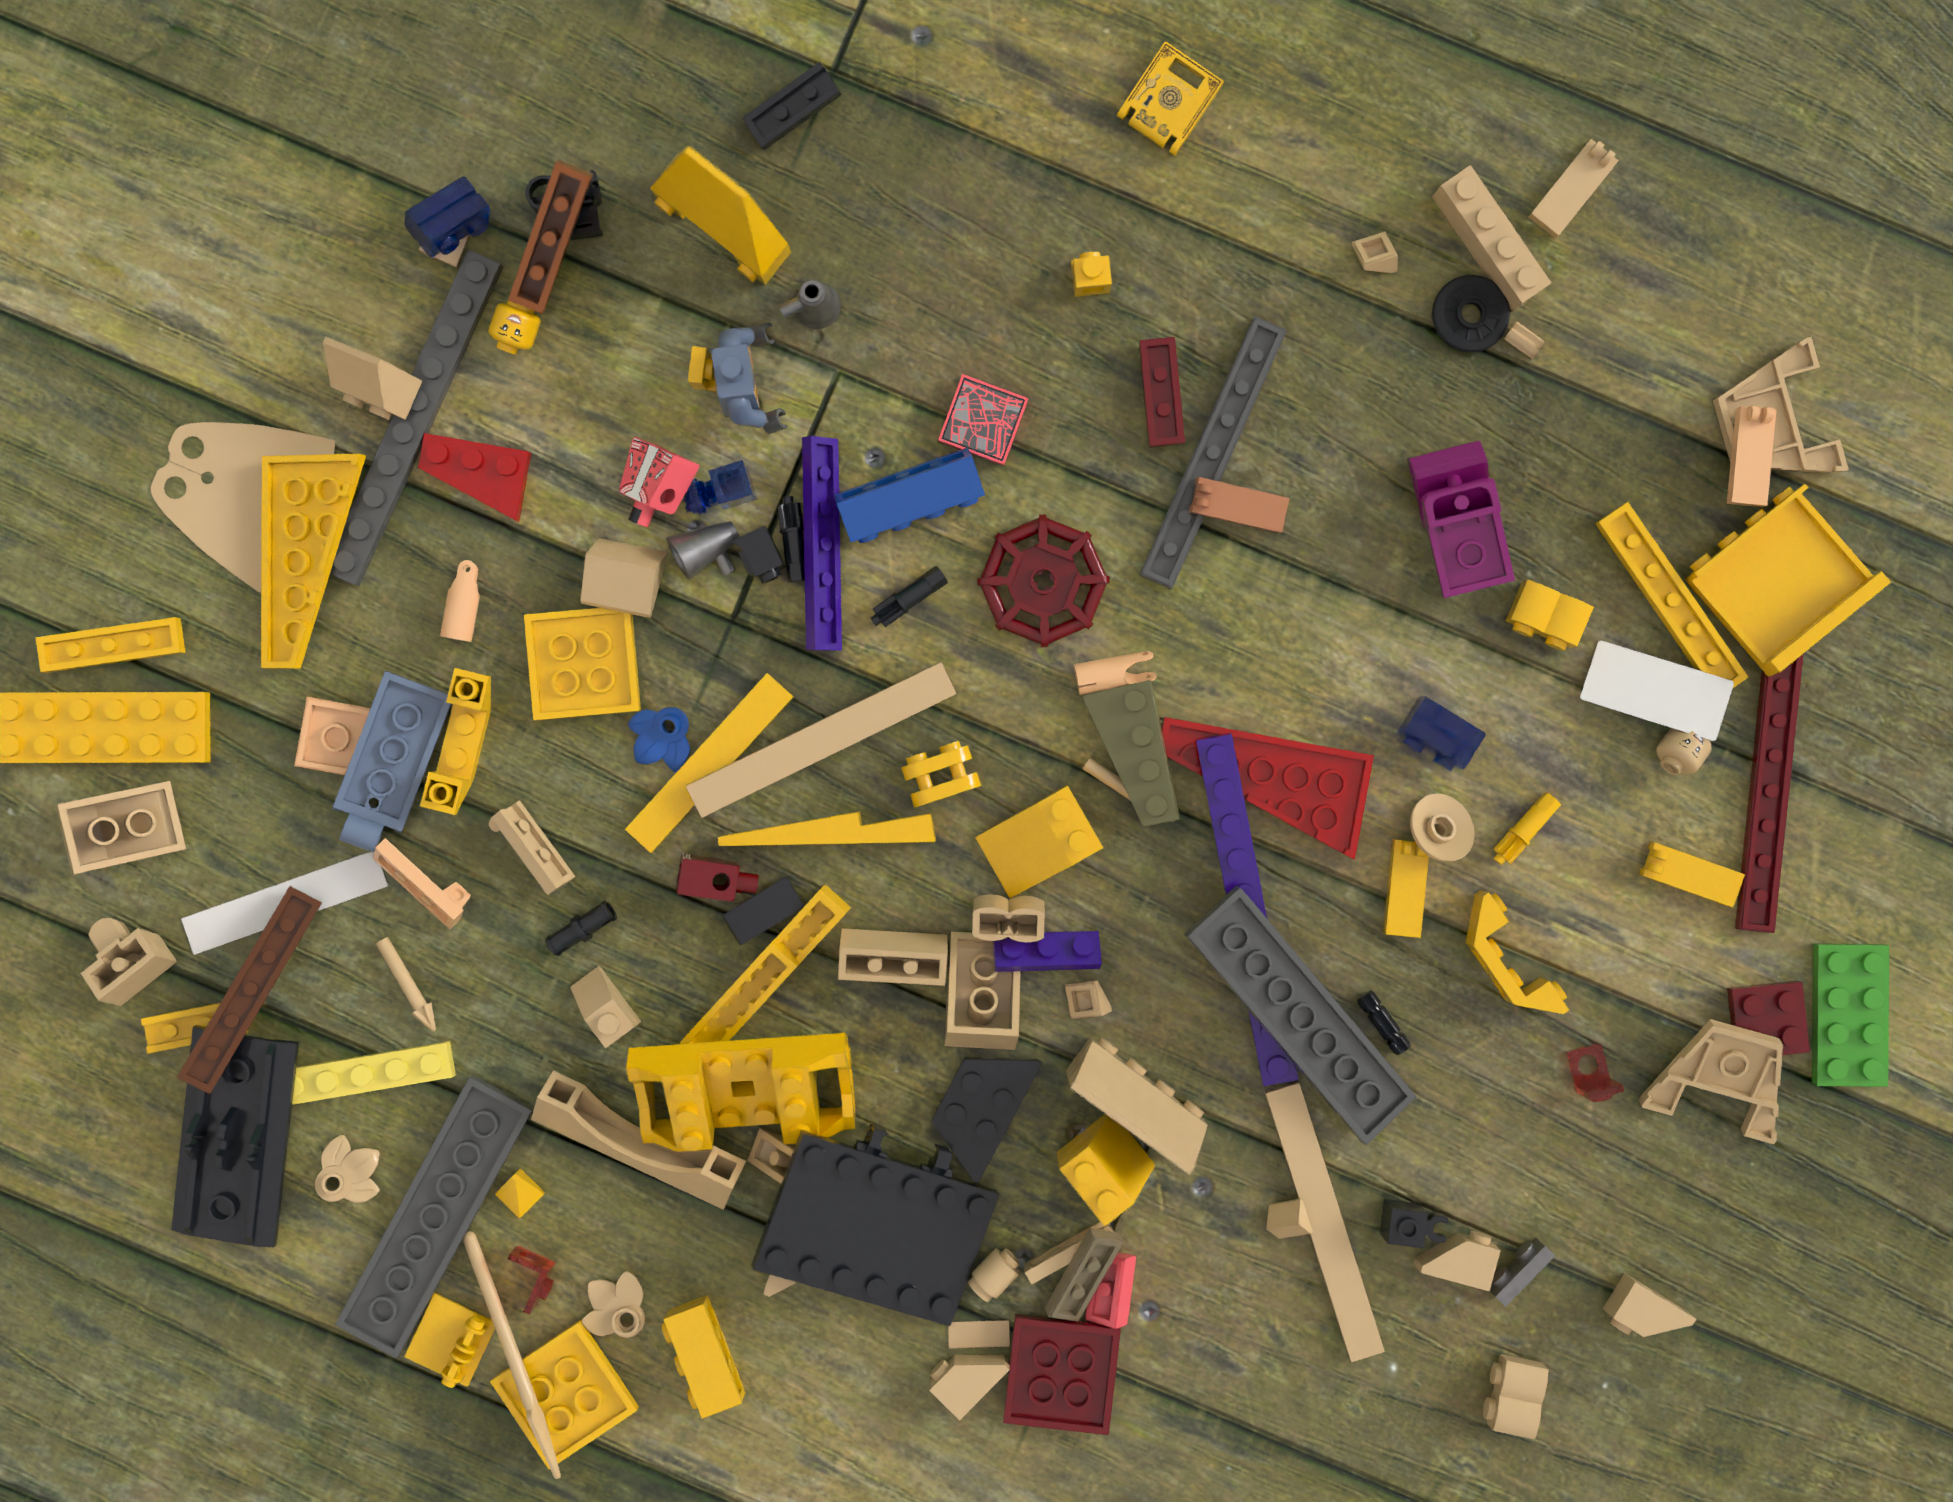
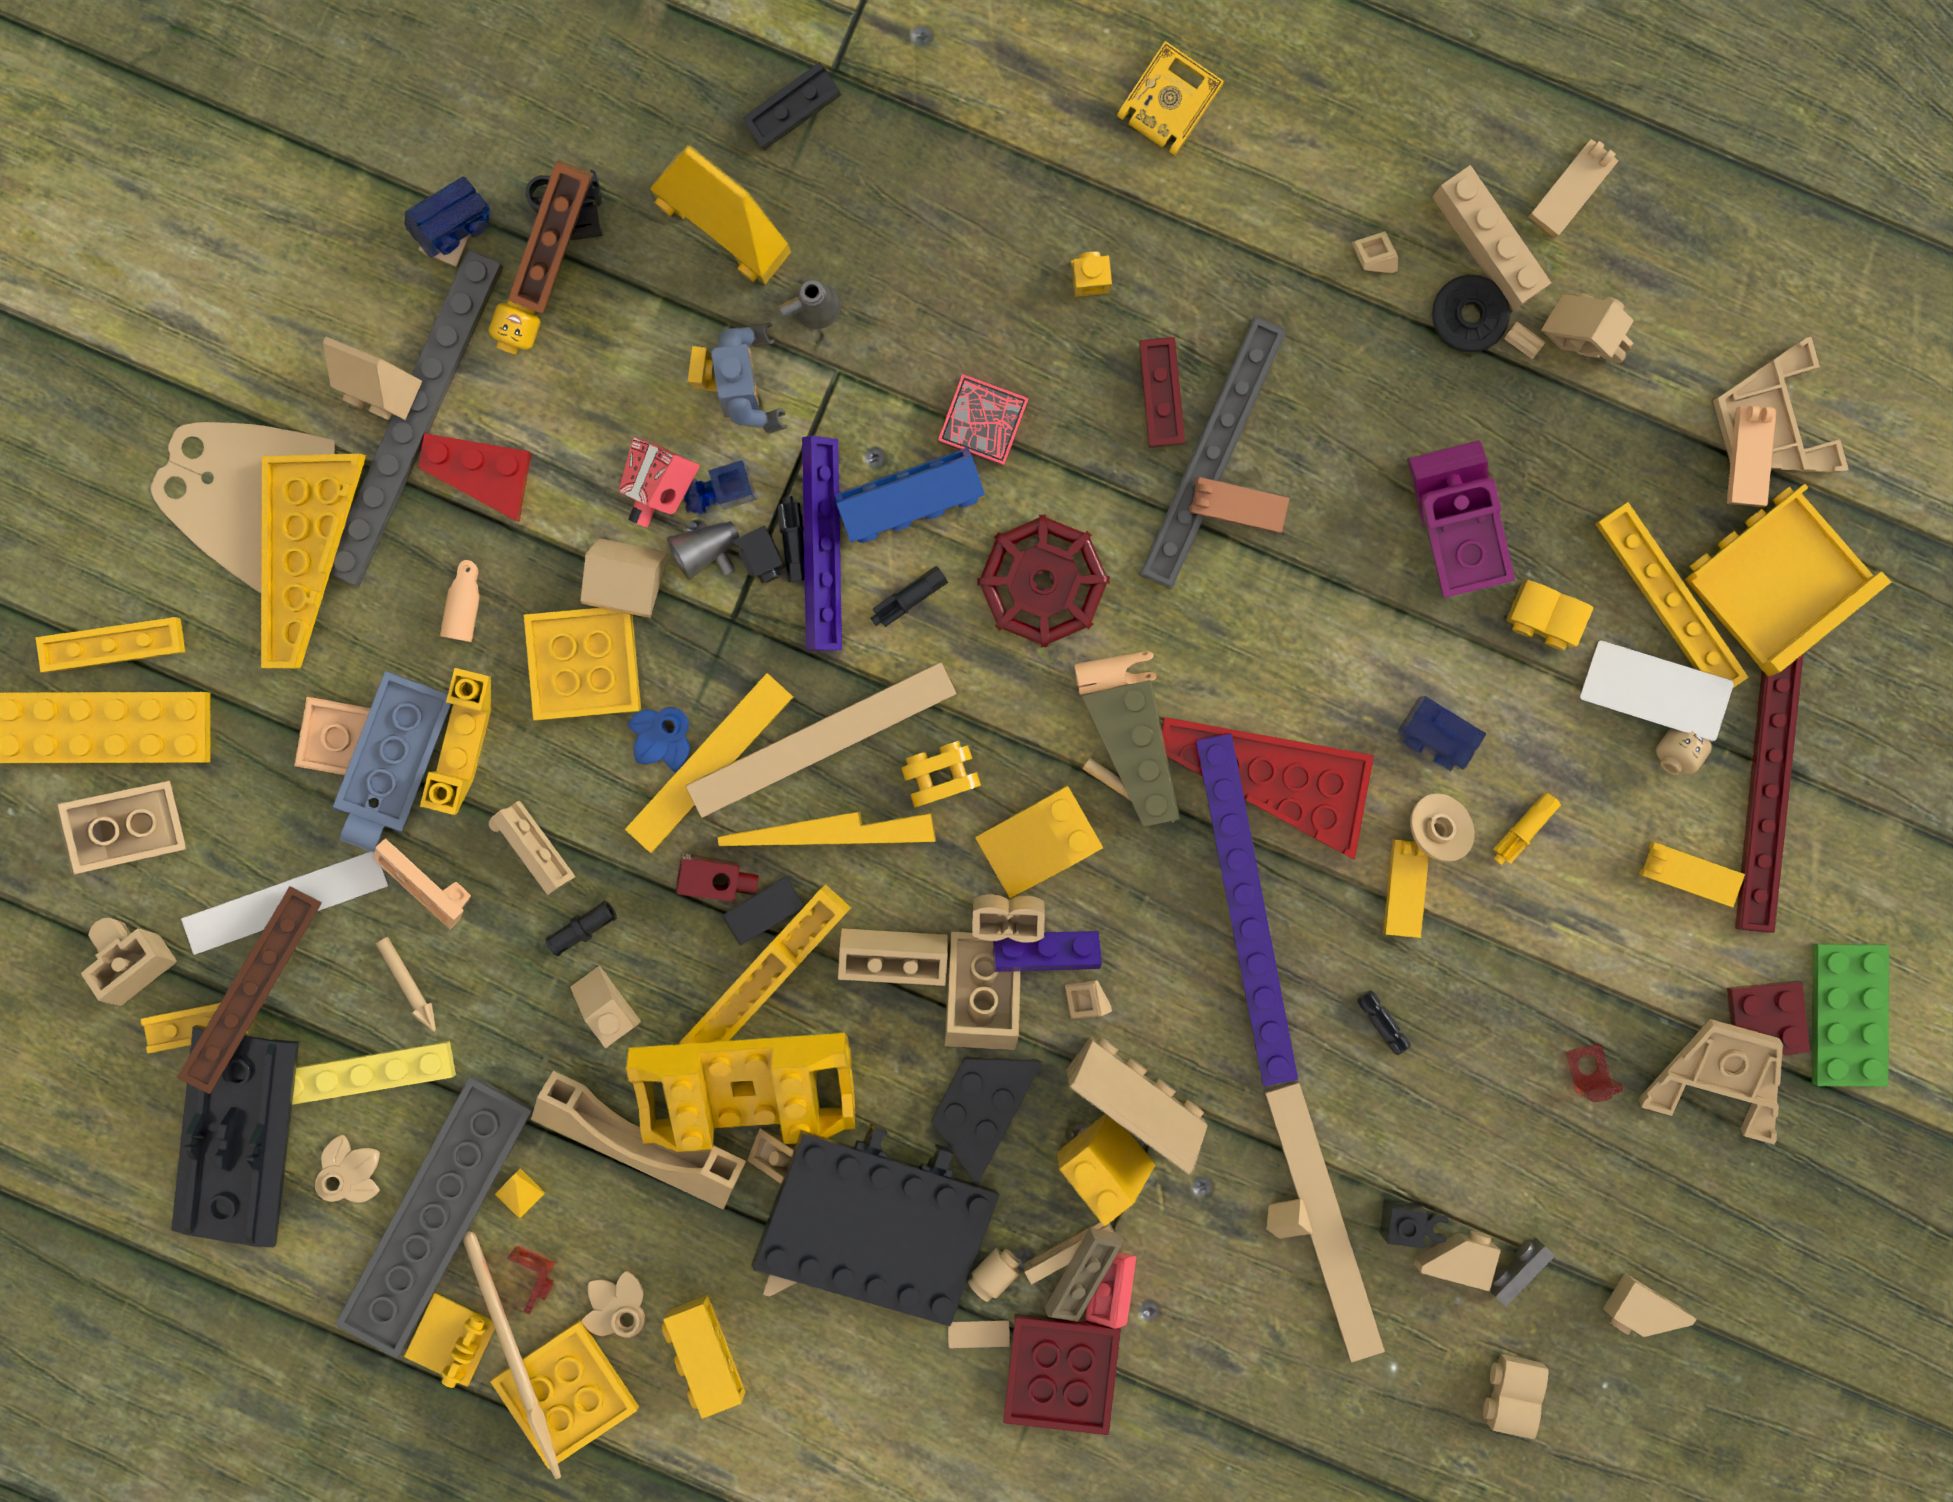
tan slope [929,1354,1010,1420] -> none
dark grey plate [1184,886,1417,1145] -> none
yellow slope [1465,890,1569,1014] -> none
none -> tan brick [1541,293,1634,363]

